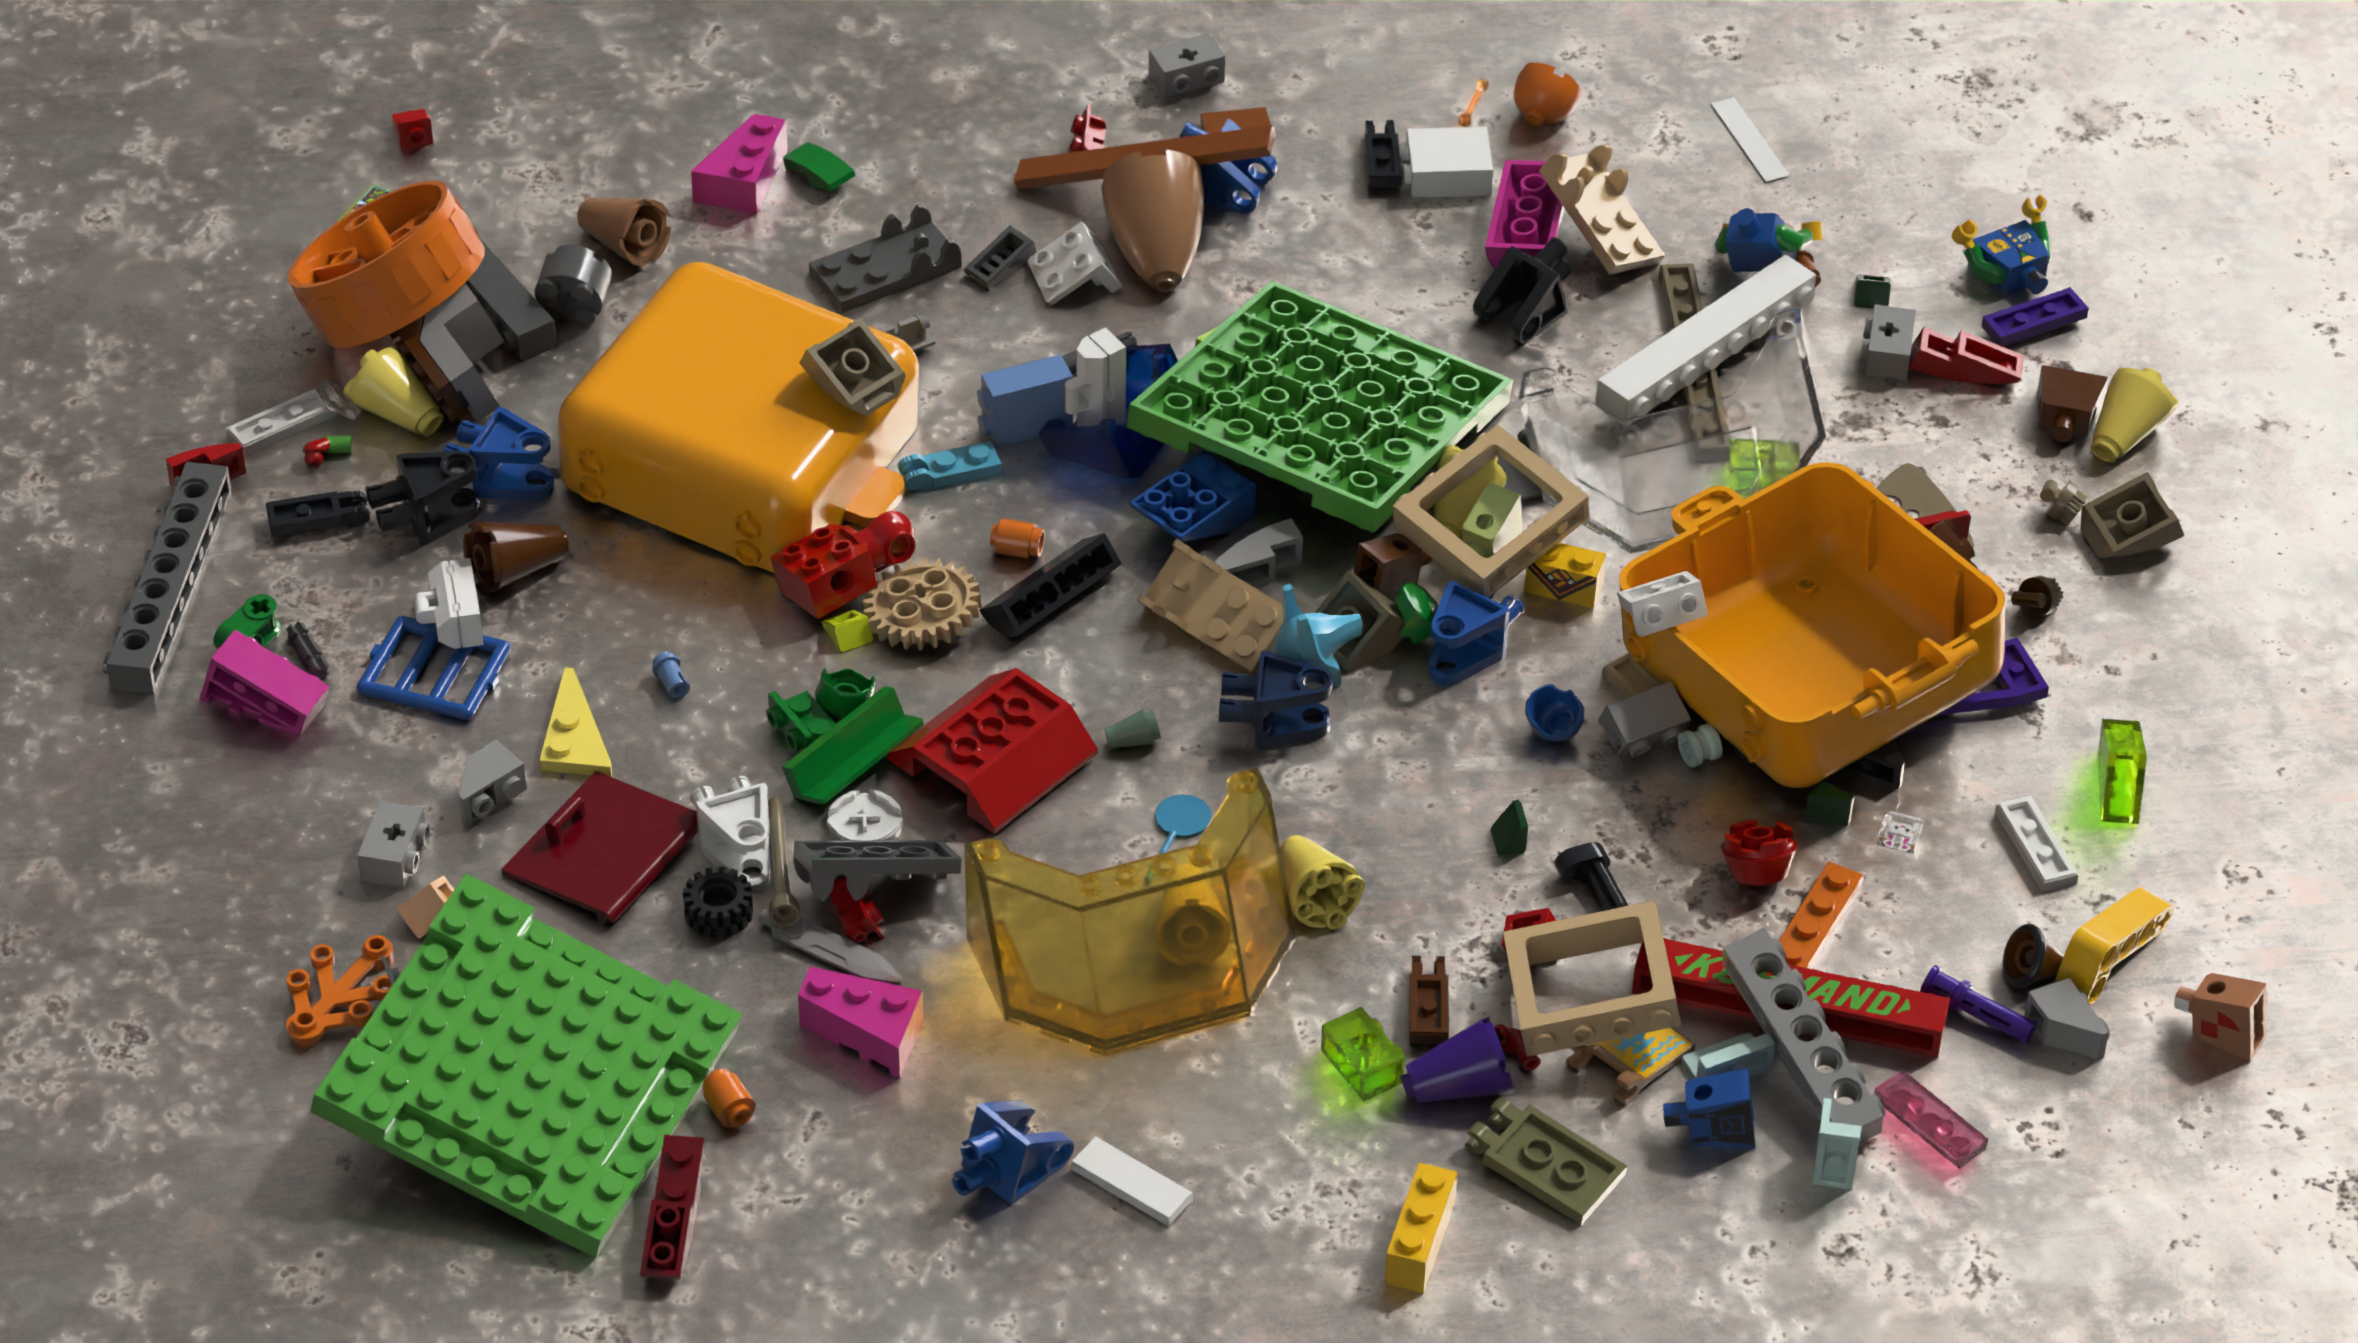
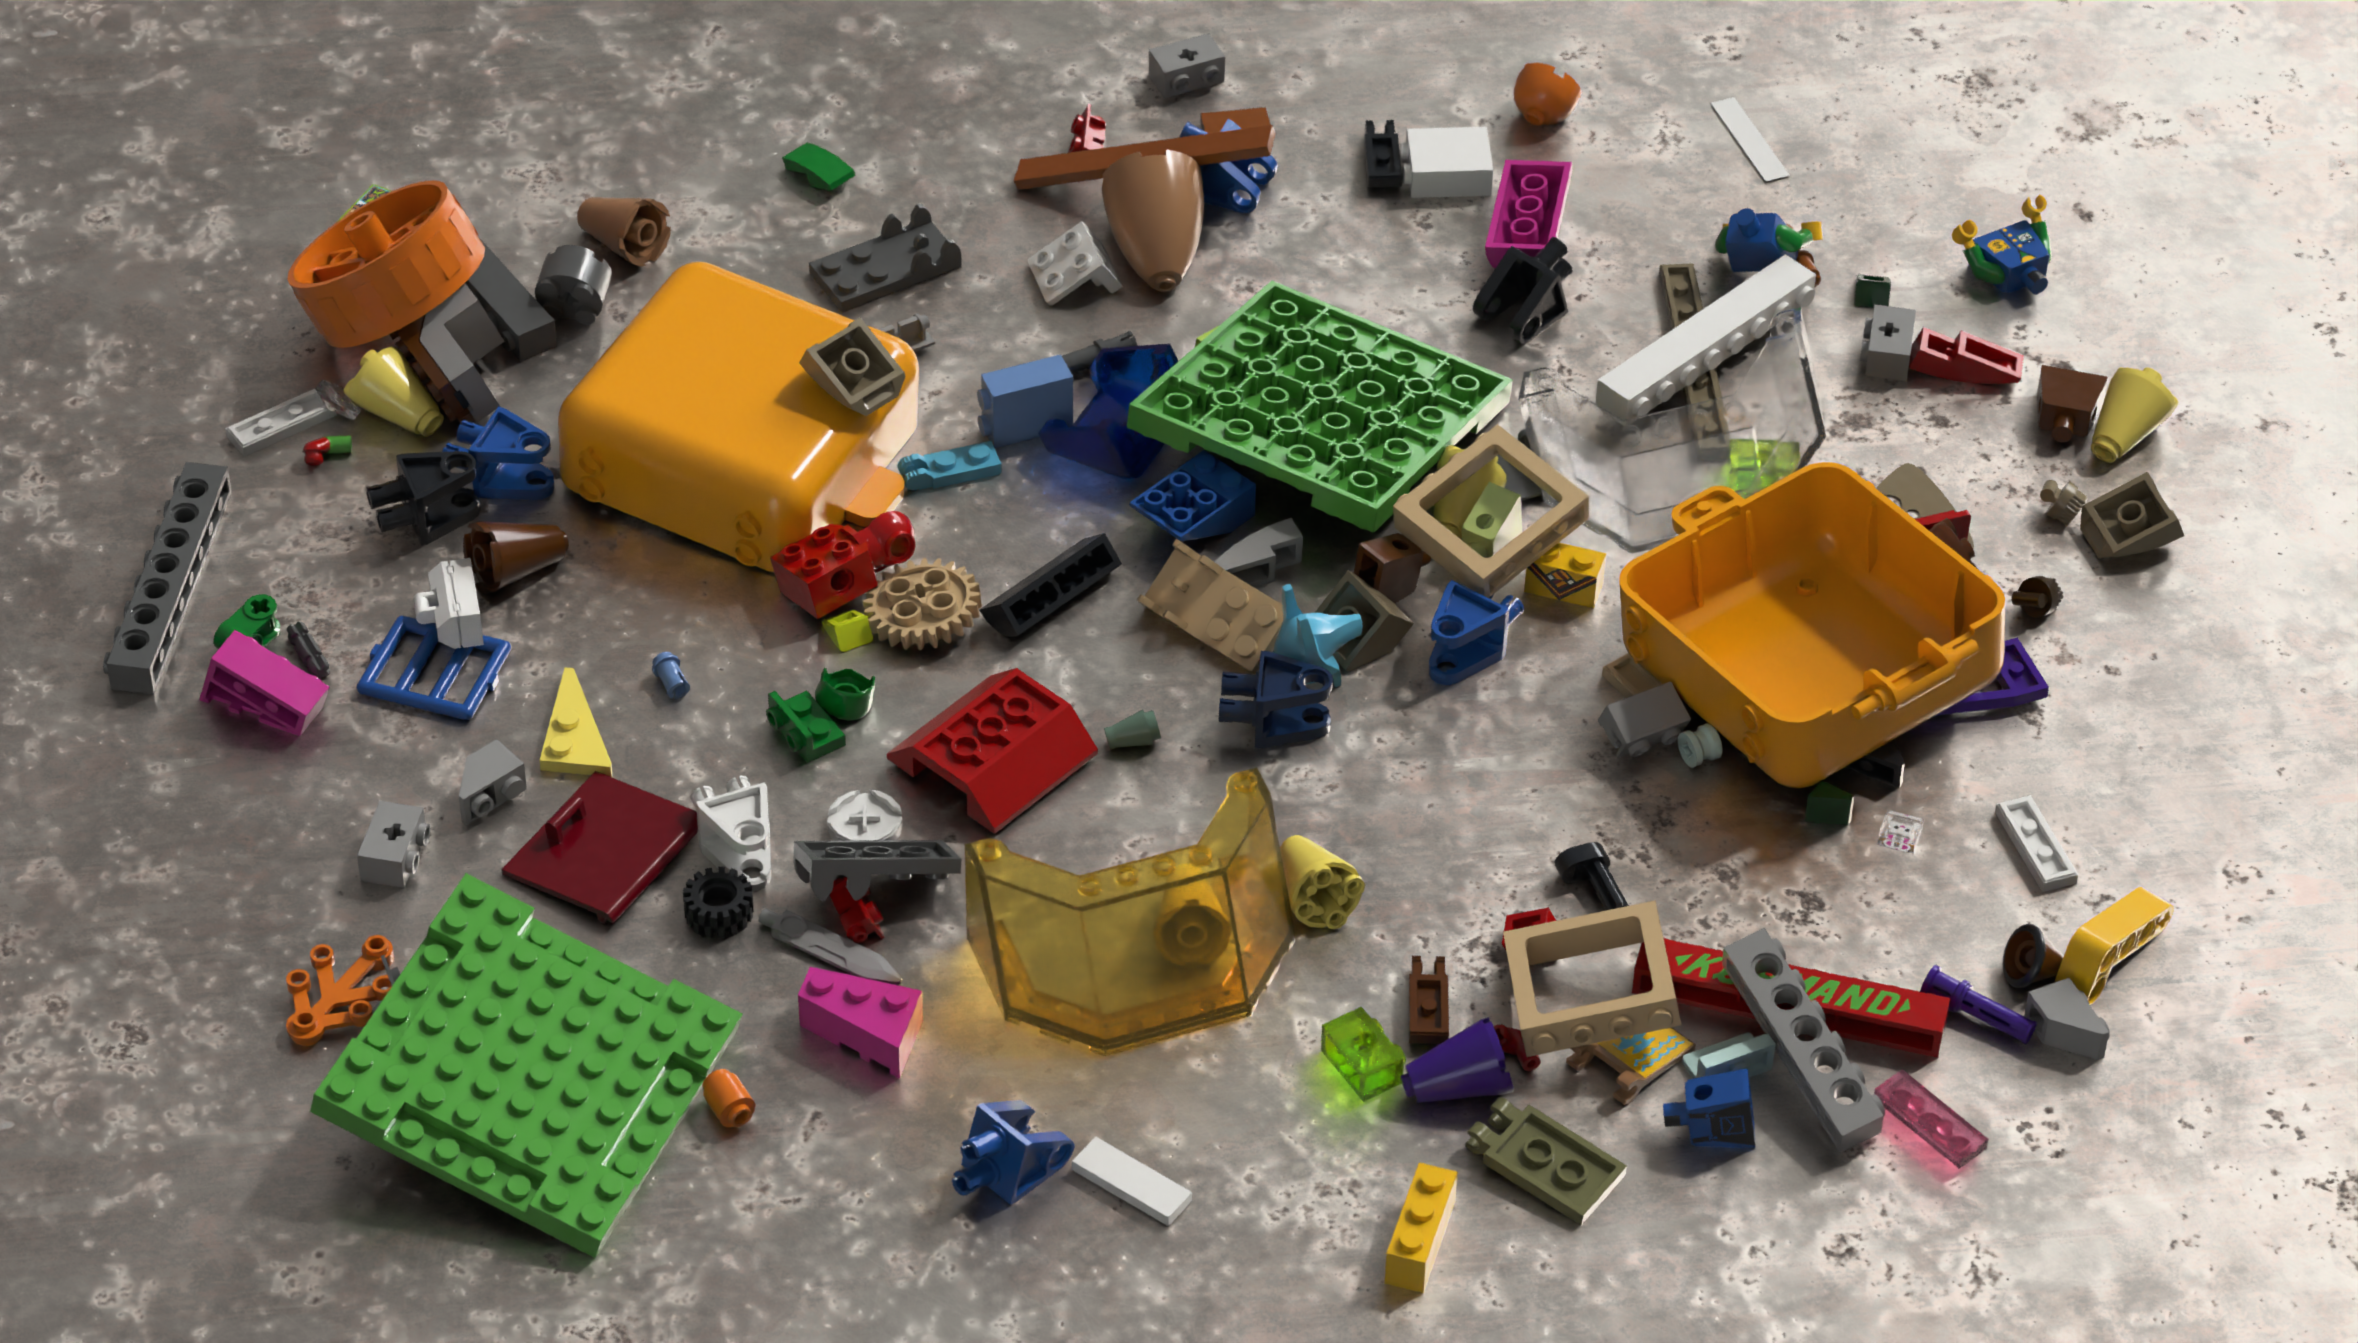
red slope [166,443,247,488] -> none
black hinge [266,490,371,537] -> none
red bracket [392,109,434,149] -> none
light nougat panel [396,875,454,938] -> none
dark red slope [640,1134,705,1280] -> none
dark pink wedge [691,114,787,213] -> none
dark tan piece [768,797,800,928] -> none
green panel [782,686,924,804] -> none
dark grey slope [964,225,1037,290] -> none
orange brick [990,518,1045,559] -> none
white piece [1065,327,1126,435] -> none
dark azure piece [1145,794,1212,885] -> none
green hair [1394,582,1439,644] -> none
clear orange hinge [1459,79,1489,127] -> none
dark green slope [1491,800,1528,855] -> none
blue hair [1525,684,1585,742] -> none
tan hinge [1539,144,1665,274] -> none
white bracket [1617,571,1708,637] -> none
red cone [1721,820,1797,886] -> none
orange plate [1779,861,1863,969] -> none
light aqua panel [1812,1098,1861,1189] -> none
dark purple plate [1981,287,2089,347] -> none
clear neon green slope [2098,718,2147,824] -> none
nougat torso [2174,973,2267,1062] -> none

